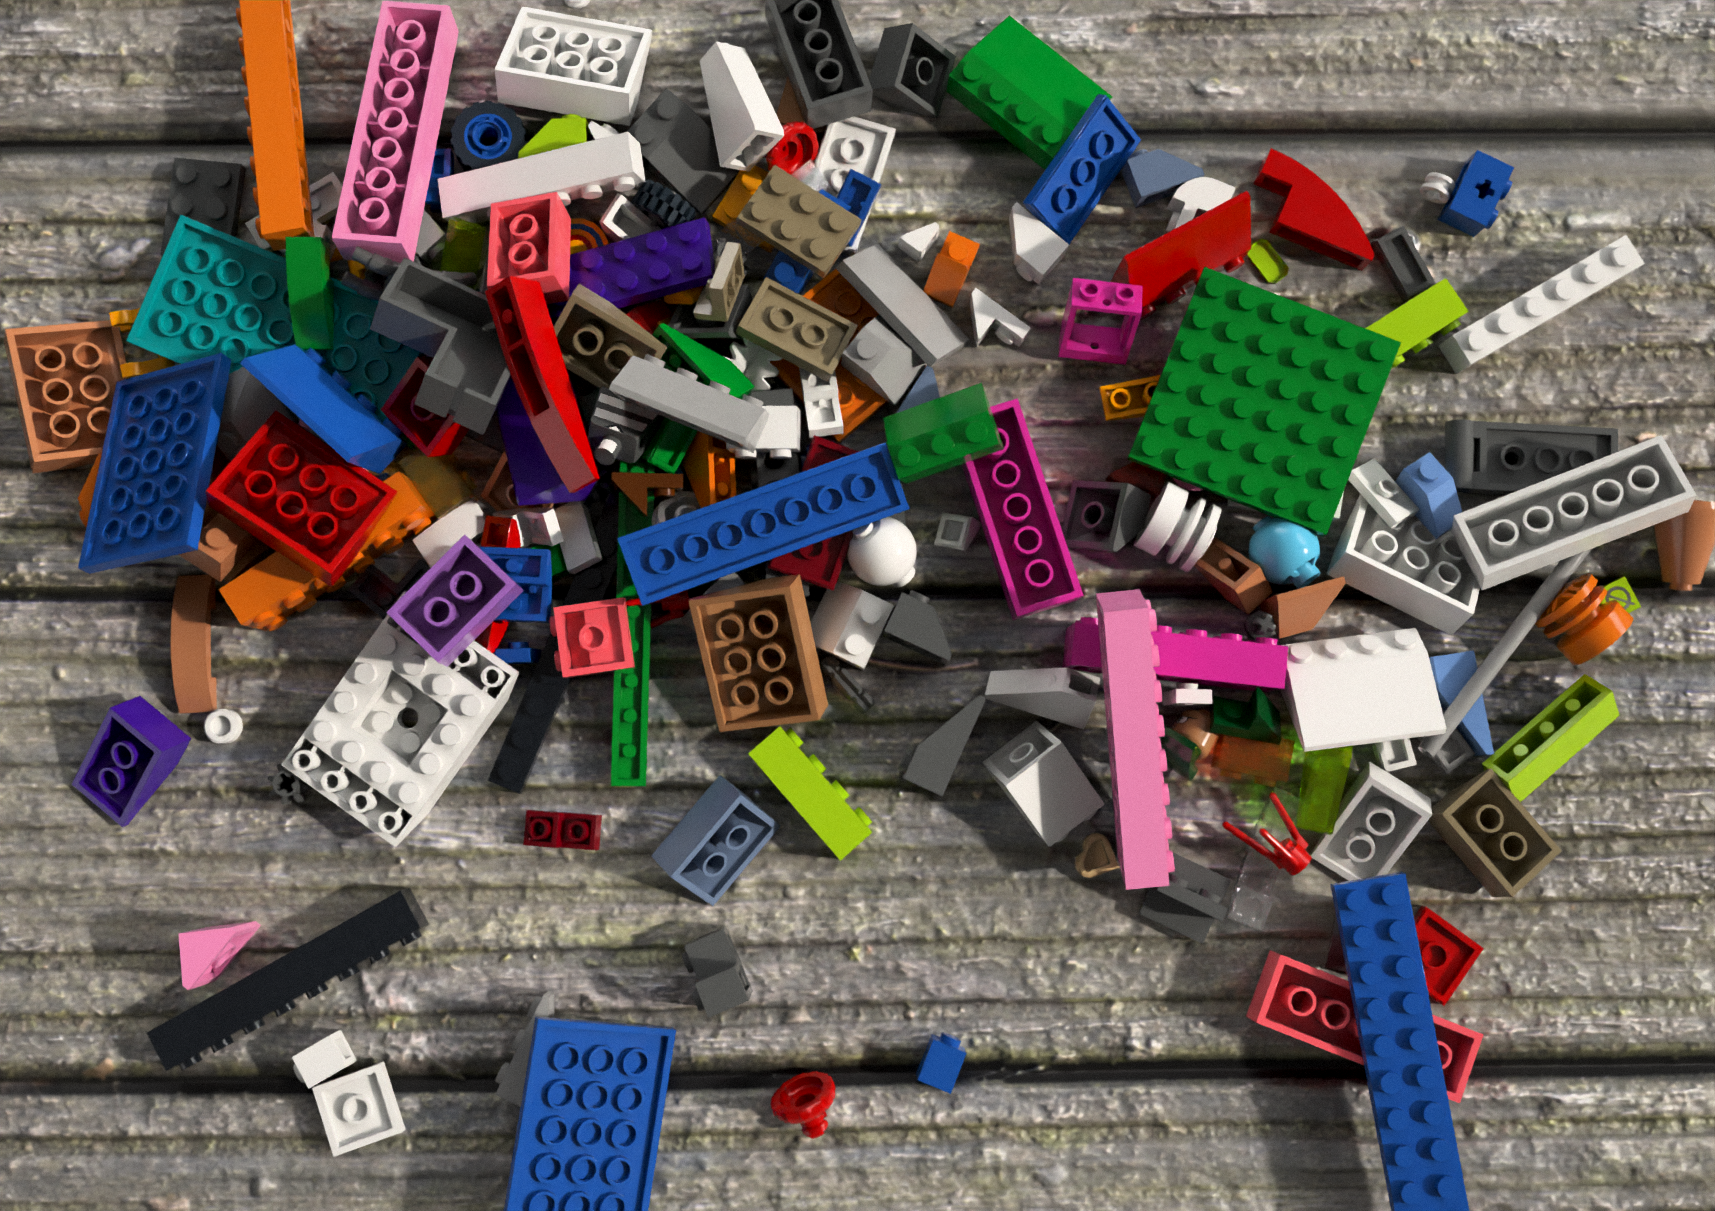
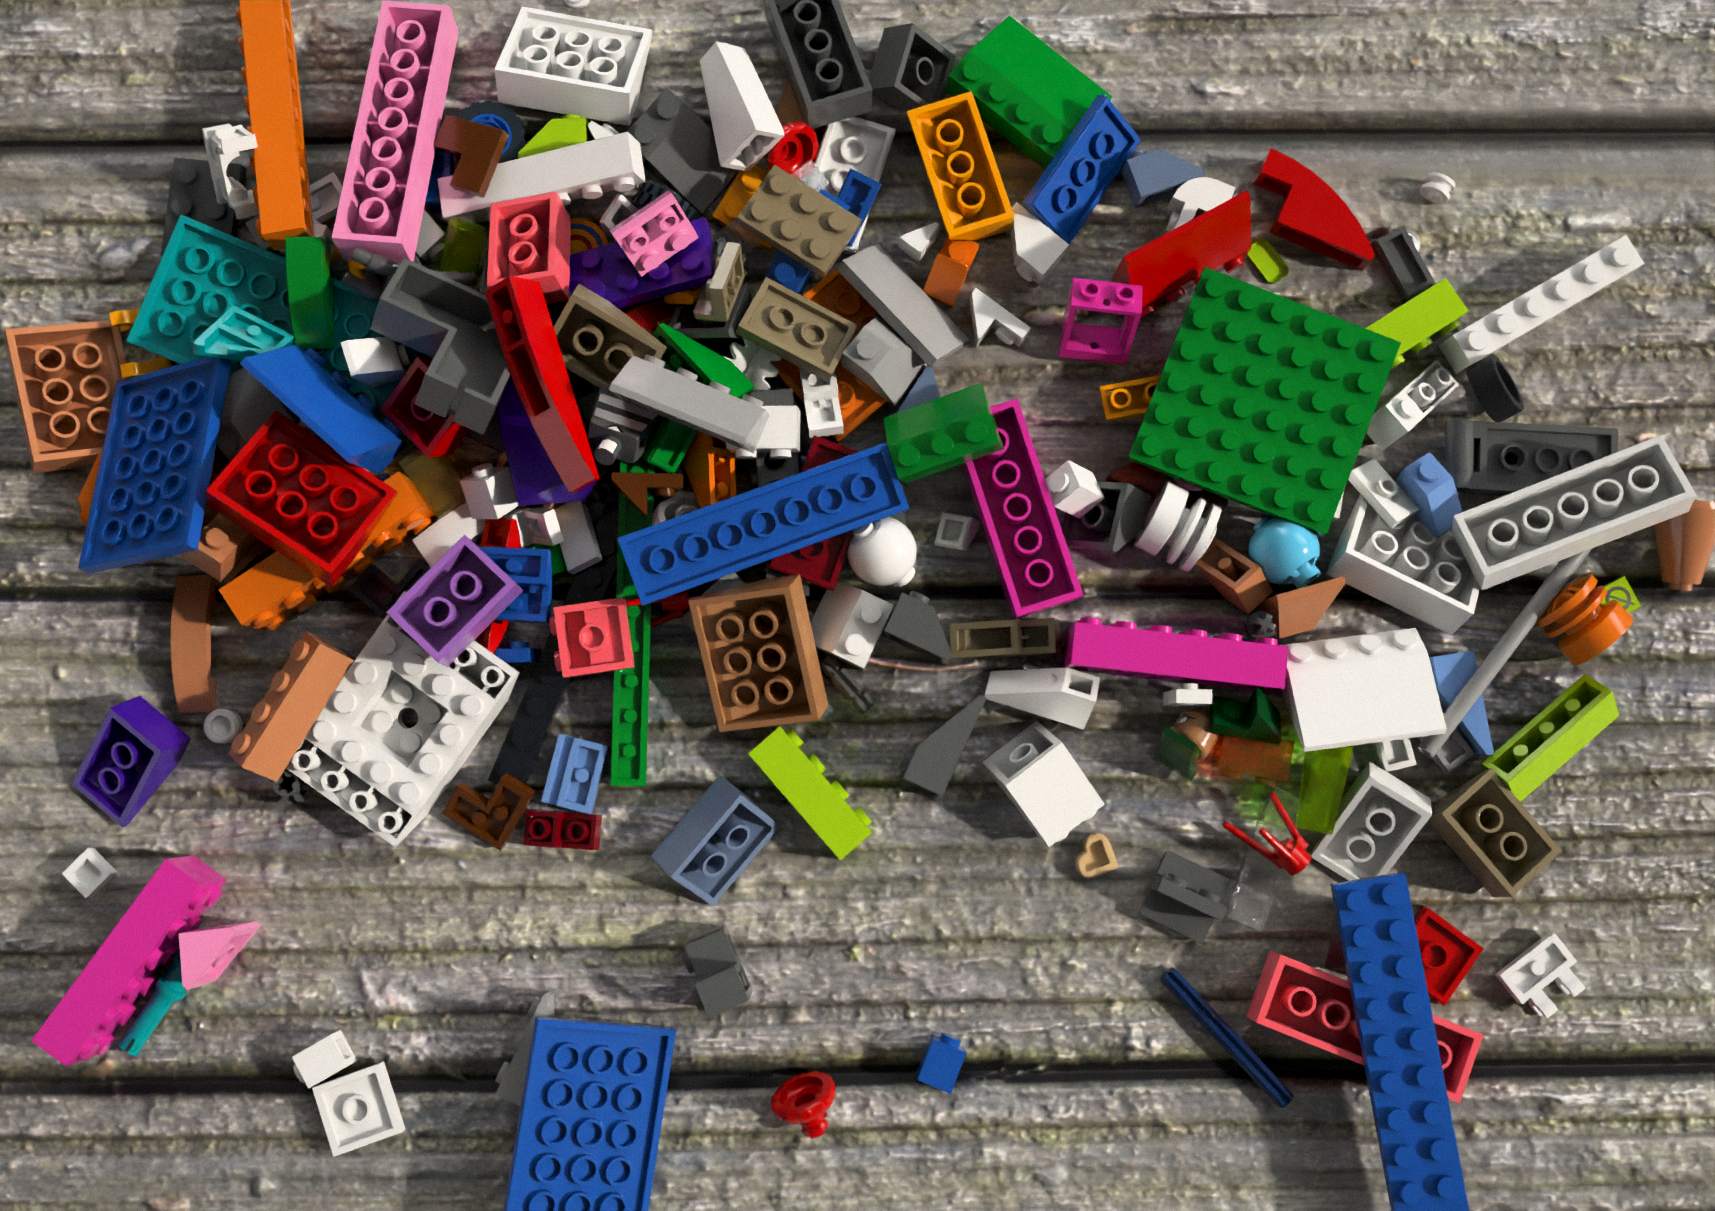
black brick [147,888,429,1071] -> none
bright pink brick [1096,589,1175,890] -> none
blue brick [1437,150,1514,237] -> none
none -> dark pink brick [31,855,227,1066]
none -> white plate [62,848,117,899]
none -> teal pin [118,951,187,1056]
none -> teal wing [192,305,295,361]
none -> white piece [202,123,259,219]
none -> nougat slope [228,632,354,782]
none -> white slope [341,337,413,388]
none -> reddish brown tile [434,115,509,198]
none -> reddish brown tile [442,773,536,851]
none -> white brick [460,463,518,519]
none -> medium blue plate [541,734,610,814]
none -> bright pink slope [610,191,699,277]
none -> light orange slope [907,91,1014,240]
none -> dark tan slope [949,618,1062,659]
none -> white brick [1045,460,1105,518]
none -> dark blue axle [1160,967,1294,1108]
none -> white slope [1366,360,1459,451]
none -> black tyre [1466,354,1524,422]
none -> white plate [1495,932,1586,1018]

